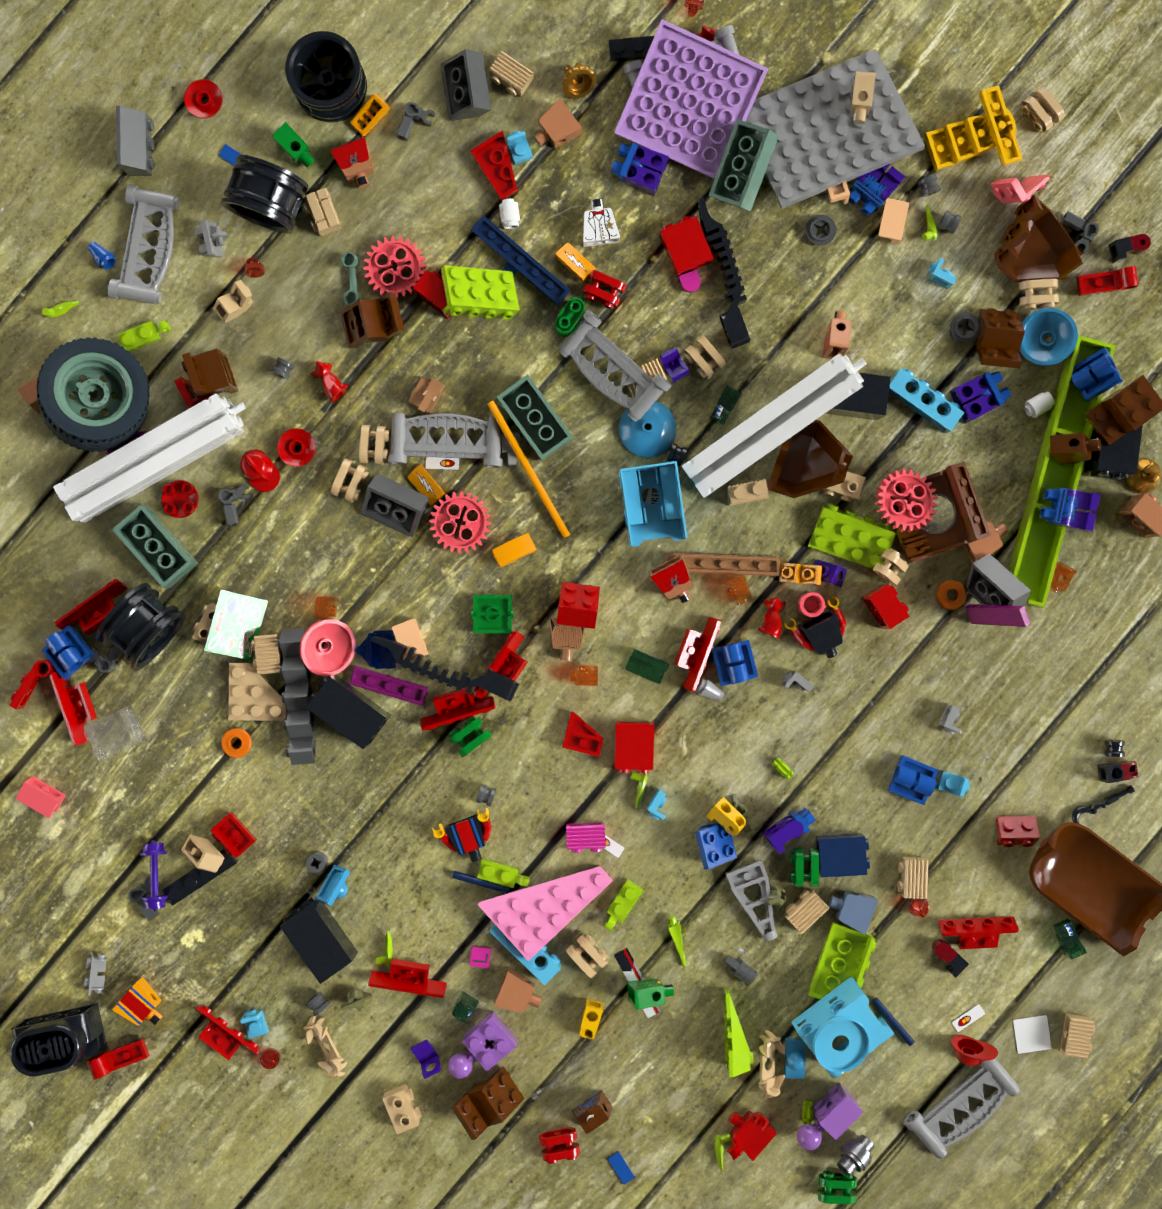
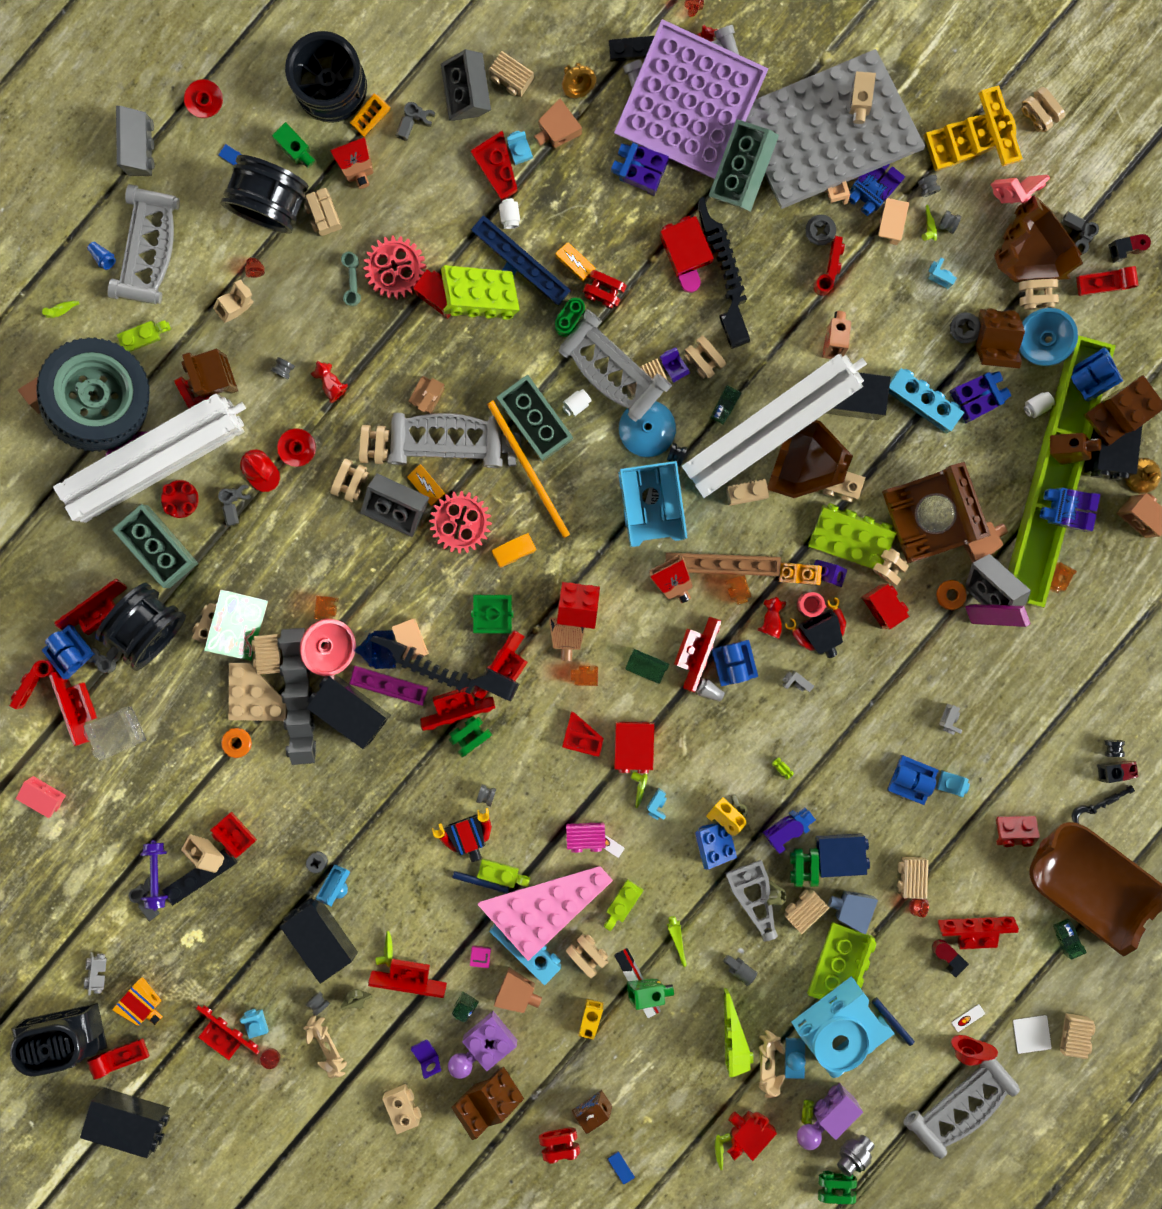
light grey hips [195,219,228,258] -> none
reddish brown bracket [340,292,404,349] -> none
white sticker [426,457,459,470] -> none
white torso [583,199,620,247] -> none
coral gear [875,469,938,532] -> none
none -> black brick [80,1087,170,1158]
none -> white brick [562,389,591,417]
none -> red plate [814,236,845,296]

